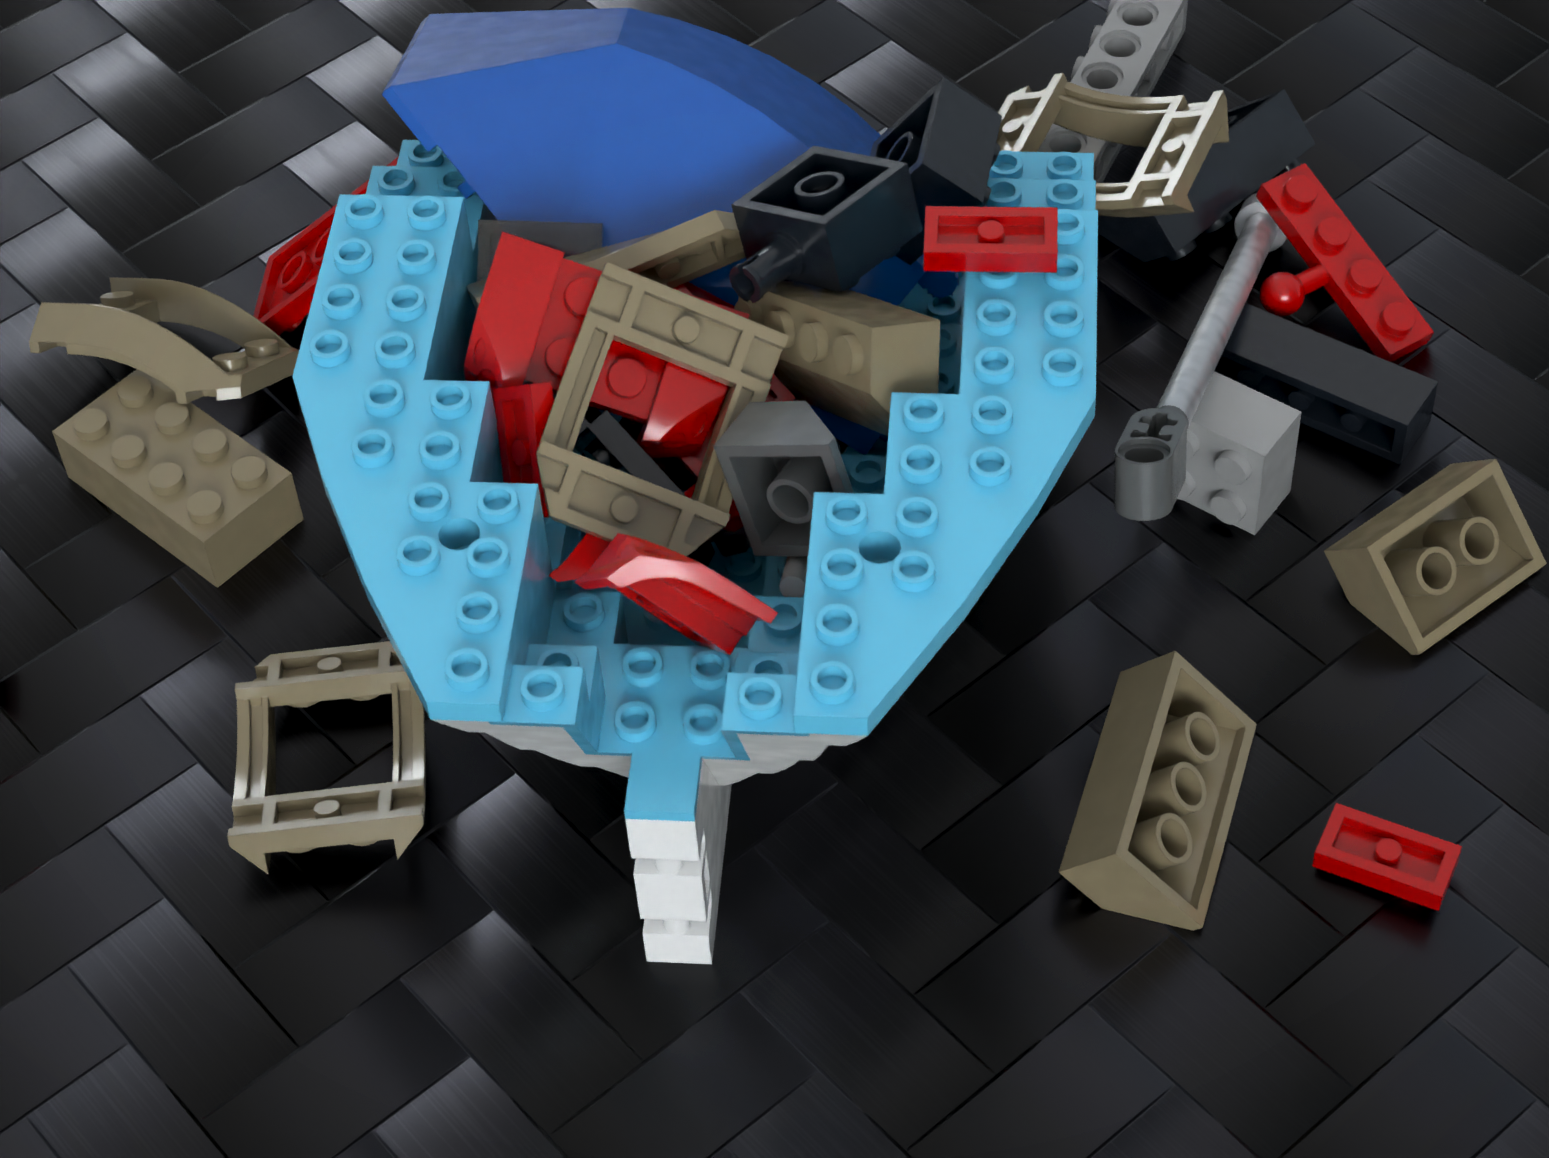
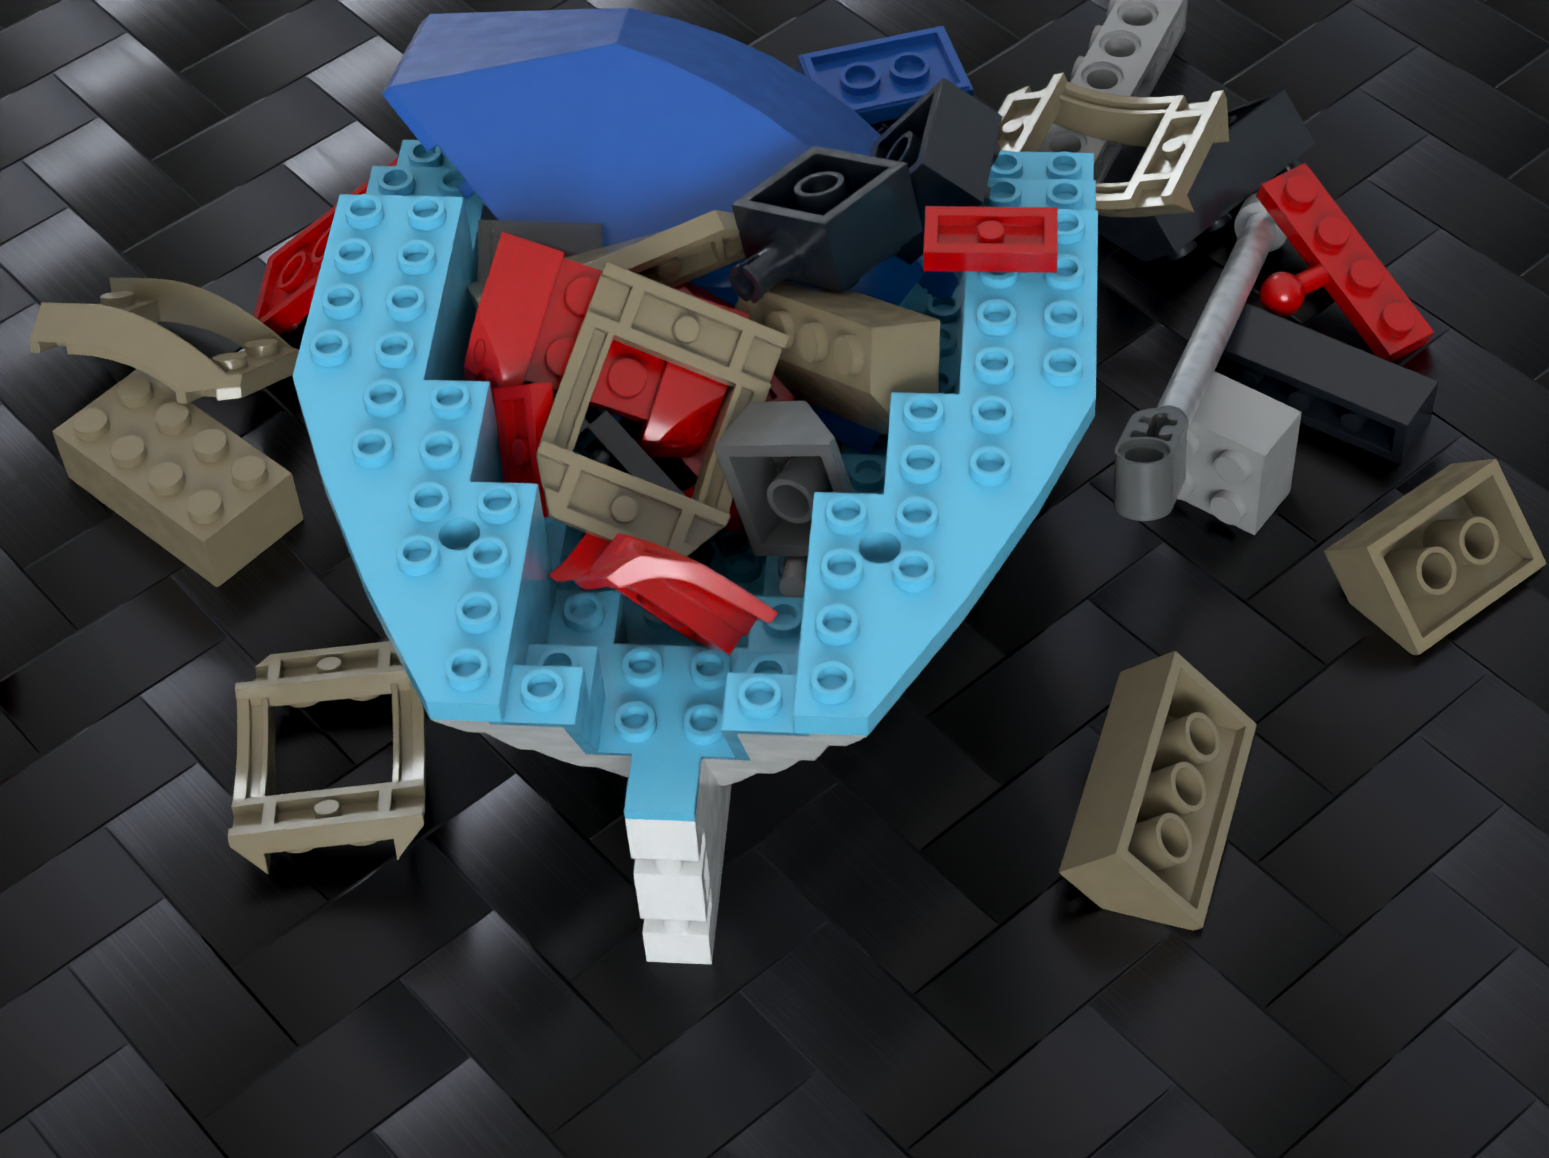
red plate [1312,803,1462,911] -> none
none -> blue tile [798,26,973,124]

